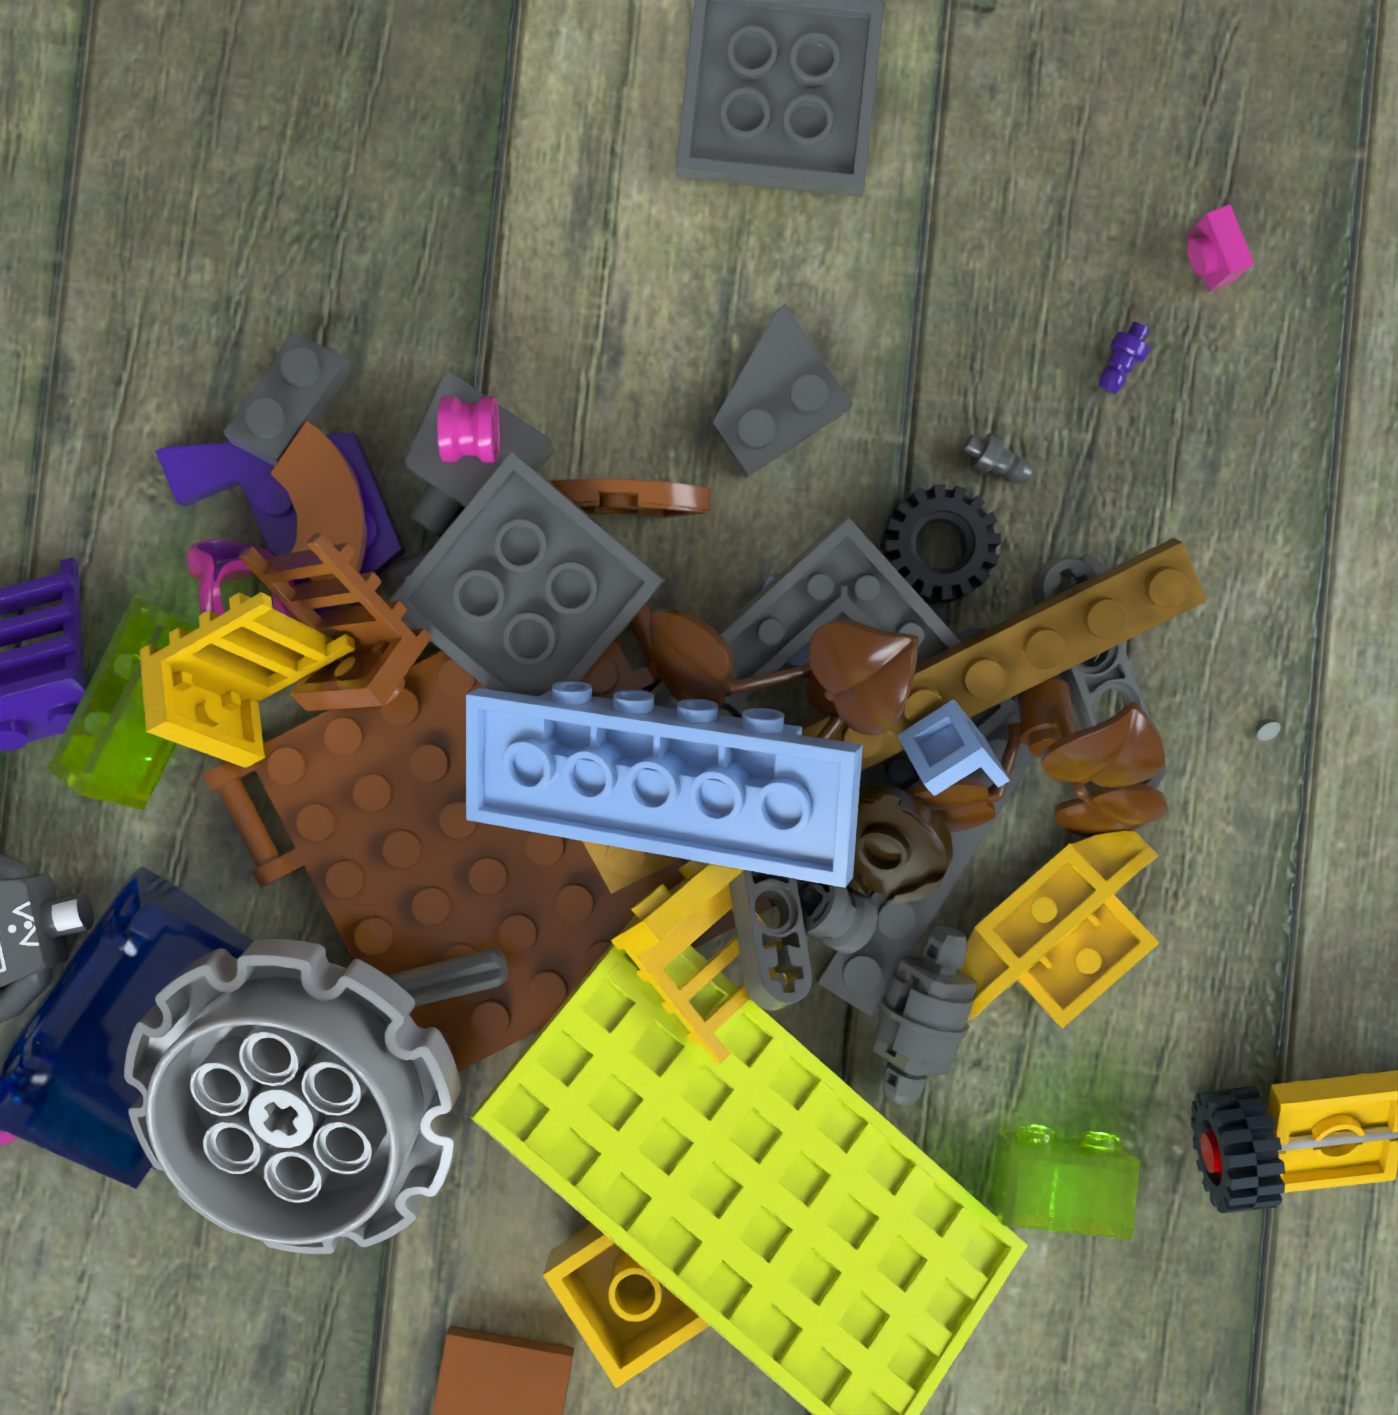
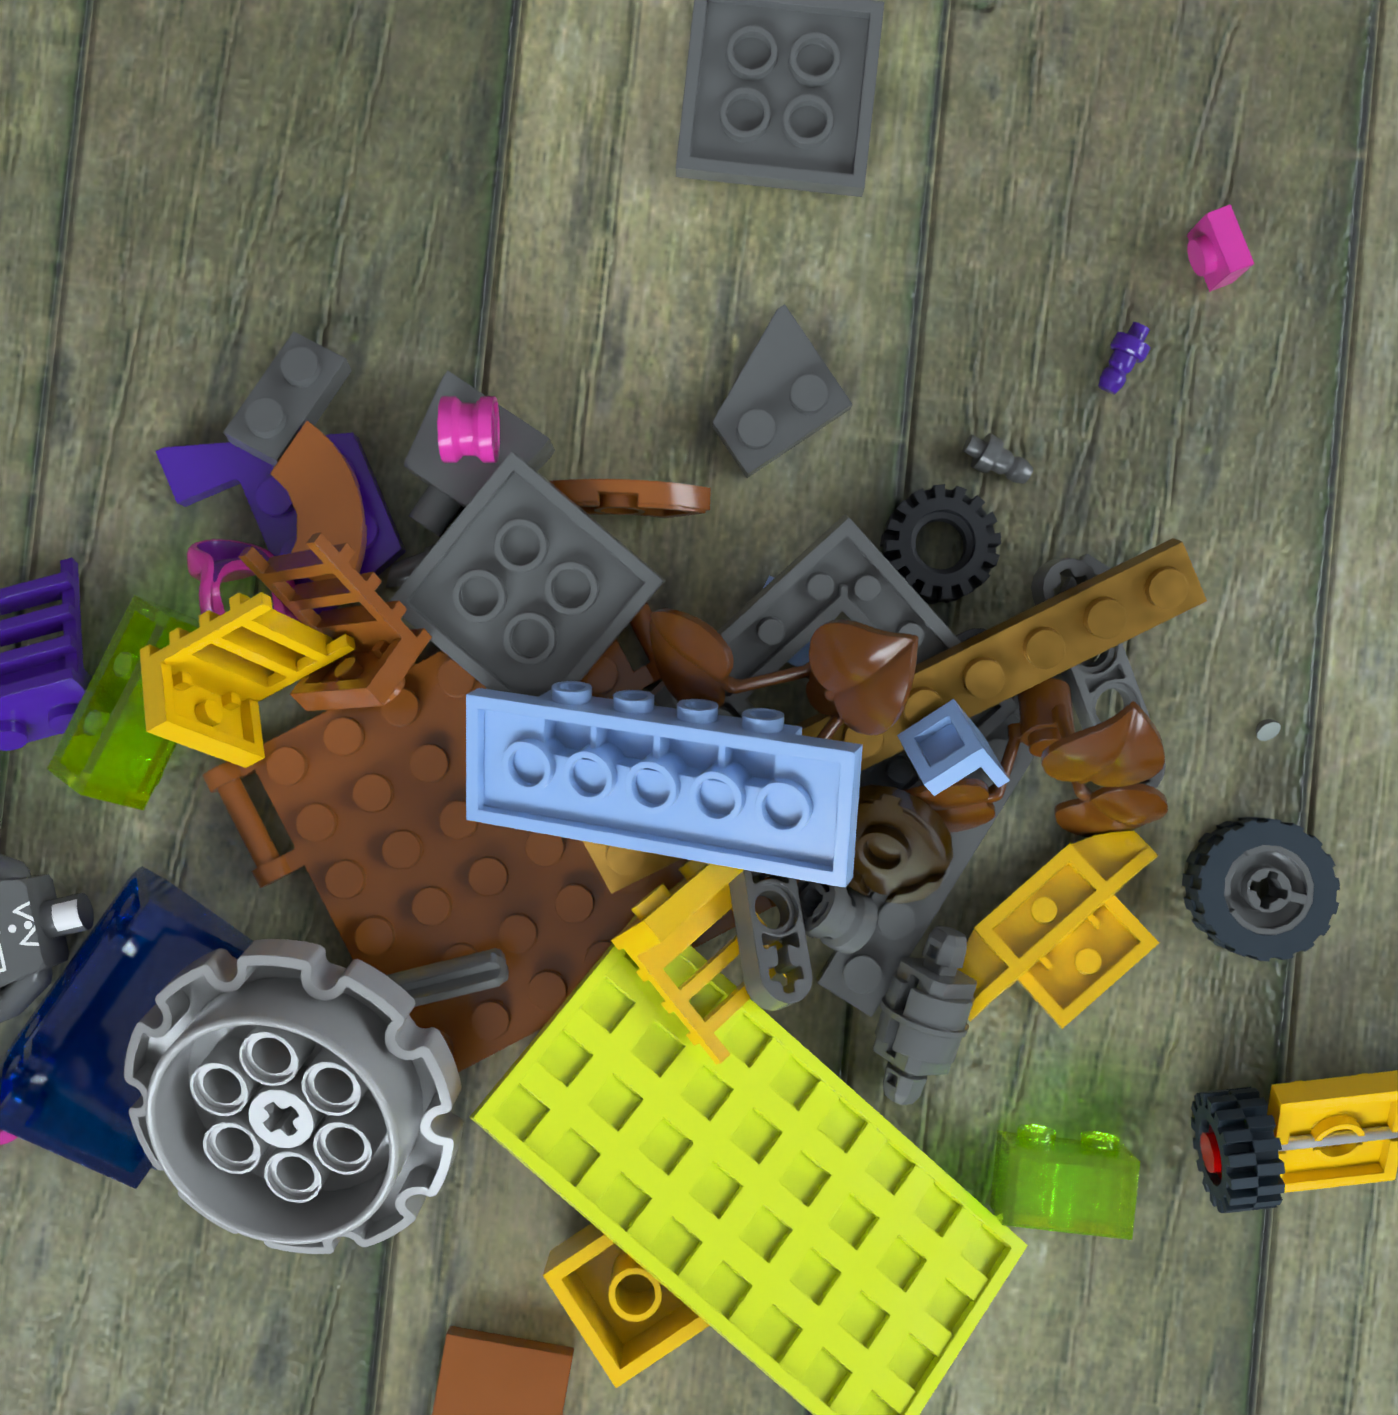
none -> black wheel [1182,817,1340,962]

